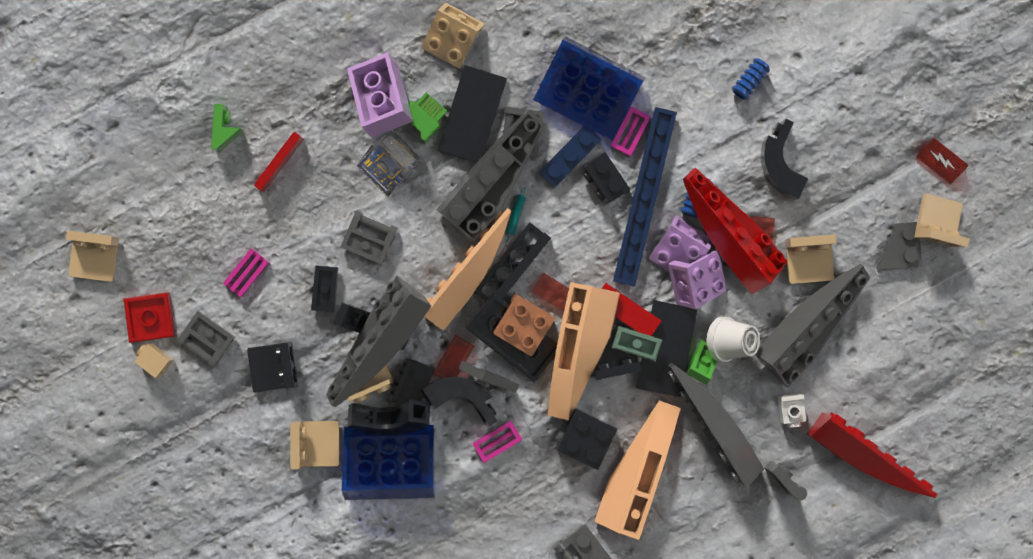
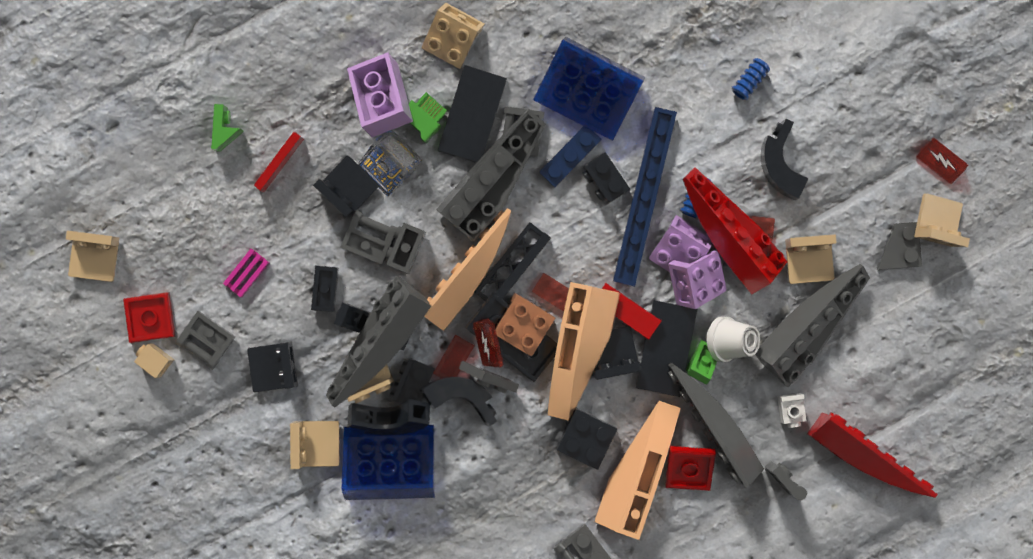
dark pink tile [472,420,522,463] -> none
teal piece [505,187,526,242] -> none
dark pink tile [610,106,651,157] -> none
sand green slope [611,326,662,362] -> none
none -> black bracket [313,155,379,218]
none -> dark grey brick [385,223,426,274]
none -> clear red slope [473,319,504,367]
none -> red tile [665,446,716,491]

